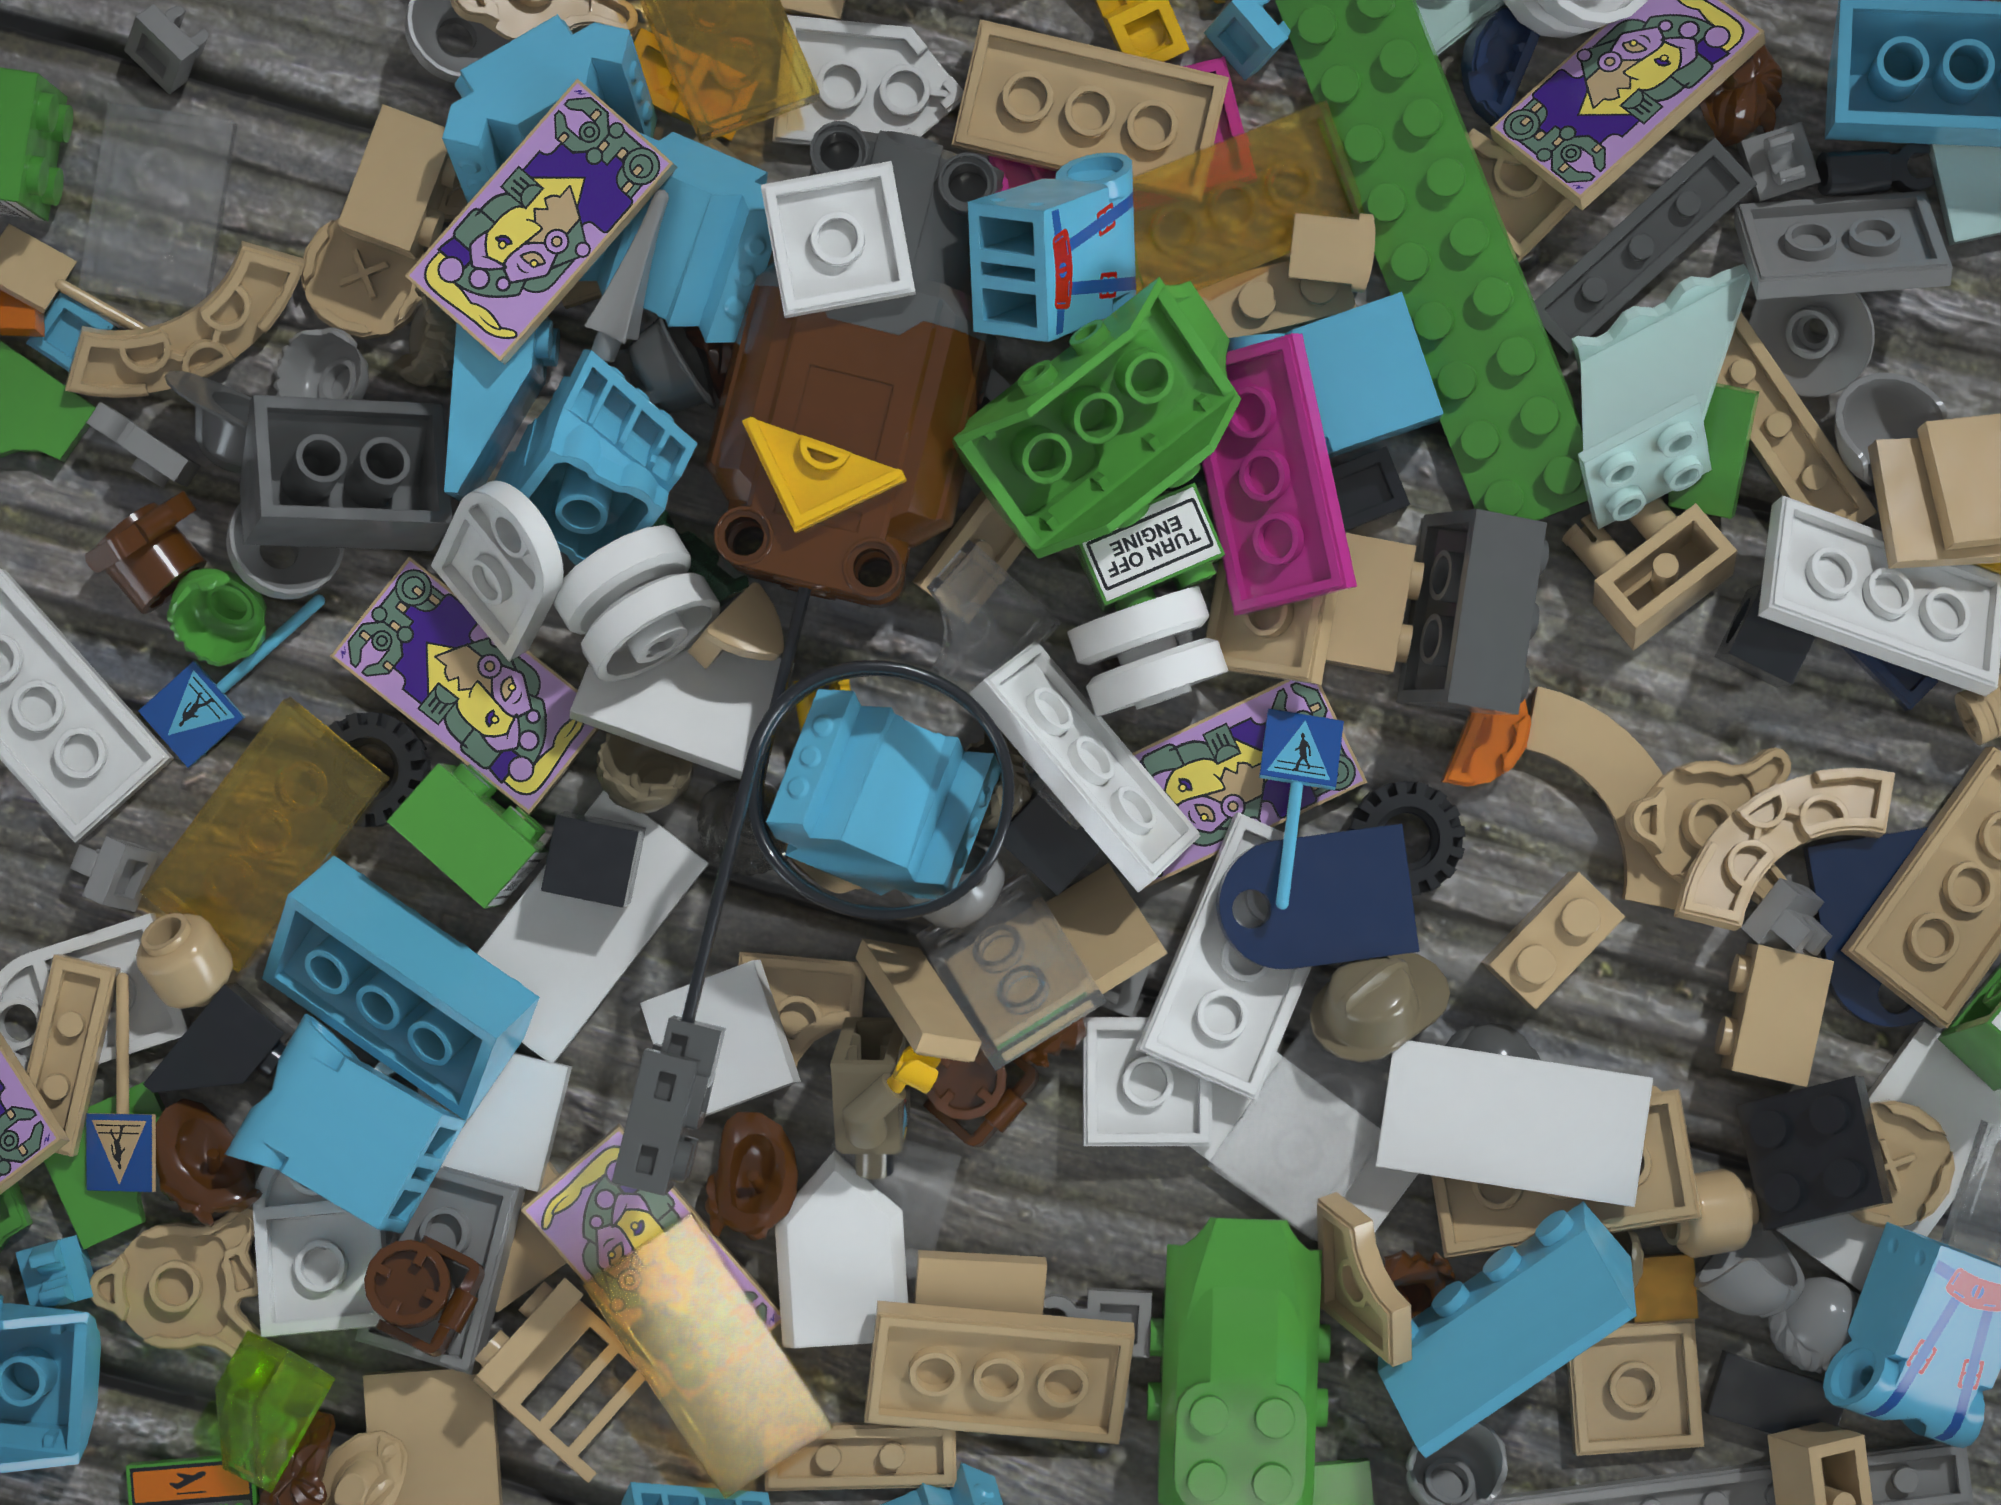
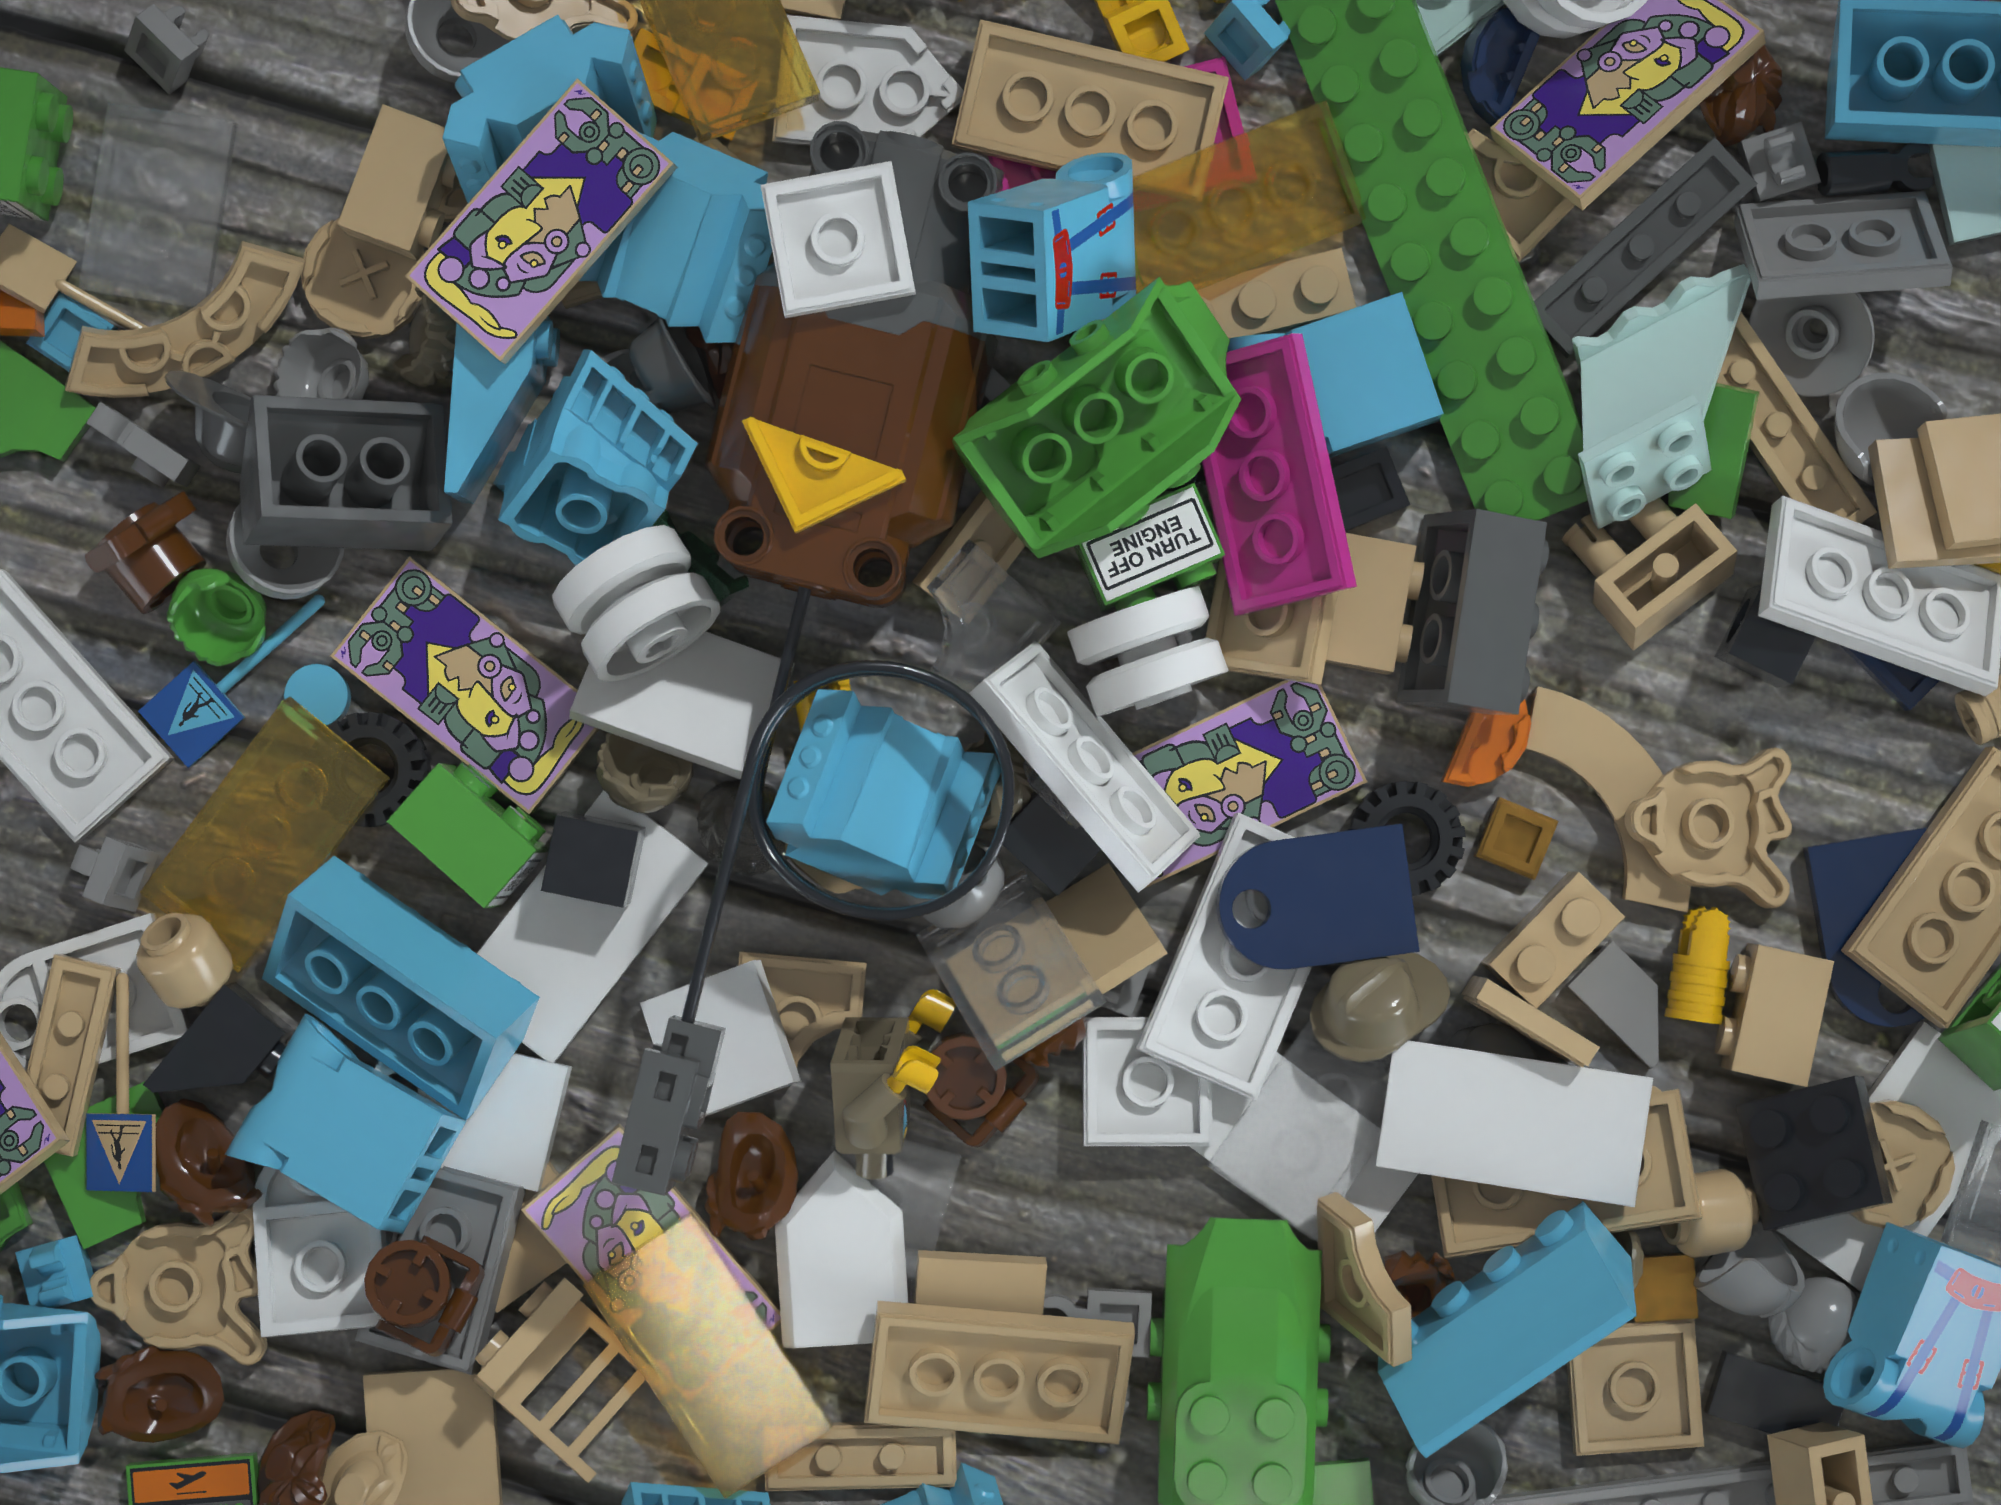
clear neon green slope [215,1330,336,1493] -> none
white tile [431,481,564,662] -> none
light grey piece [584,190,669,362] -> none
tan tile [687,582,784,669] -> none
tan tile [855,938,982,1062] -> none
piece [1259,709,1344,910] -> none
tan tile [1288,213,1375,293] -> none
tan tile [1673,768,1895,931] -> none
light grey tile [1741,878,1832,956] -> none
none -> reddish brown hat [95,1345,225,1443]
none -> medium azure tile [284,664,351,729]
none -> tan tile [1462,975,1600,1067]
none -> pearl gold tile [1474,797,1559,880]
none -> light grey tile [1565,940,1659,1069]
none -> yellow hinge [1664,906,1731,1025]

